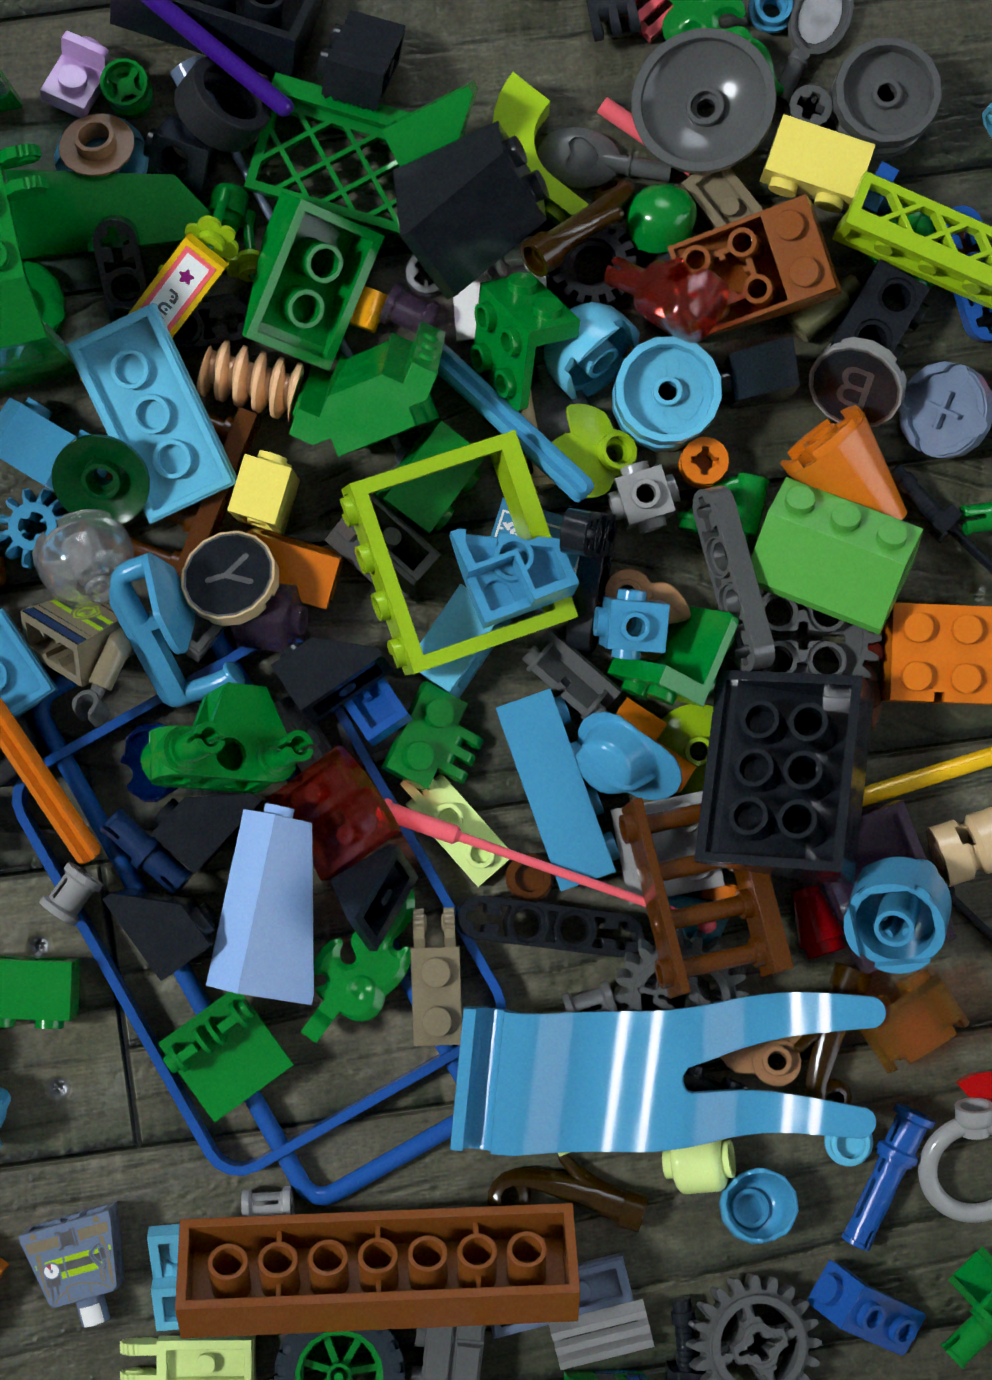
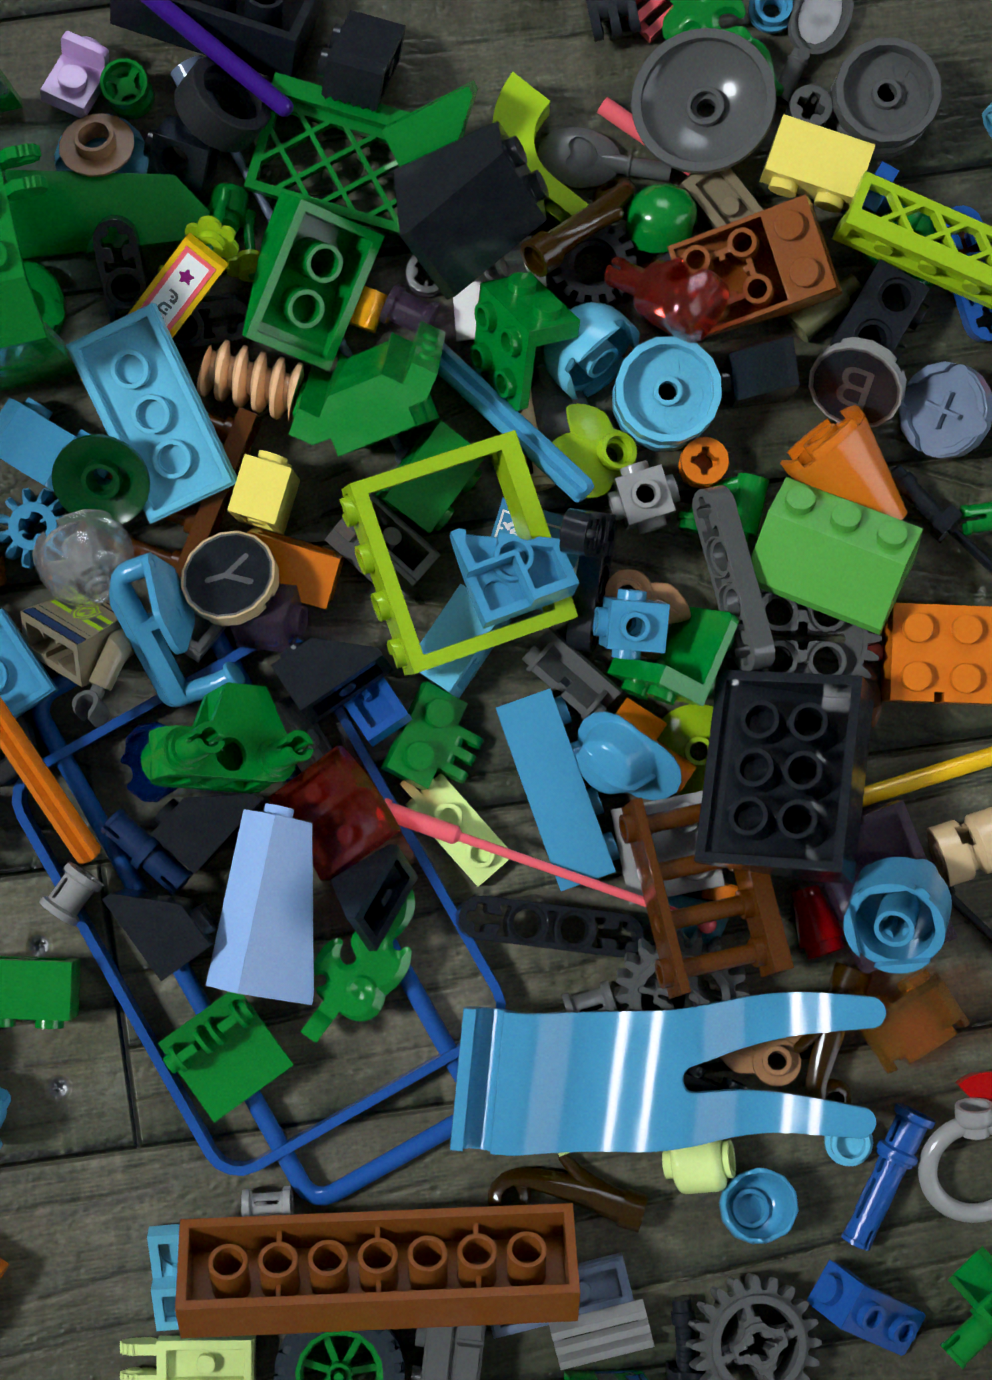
sand blue torso [18,1201,125,1327] -> none
dark tan hinge [411,907,462,1046] -> none
reddish brown tile [505,853,554,902] -> none

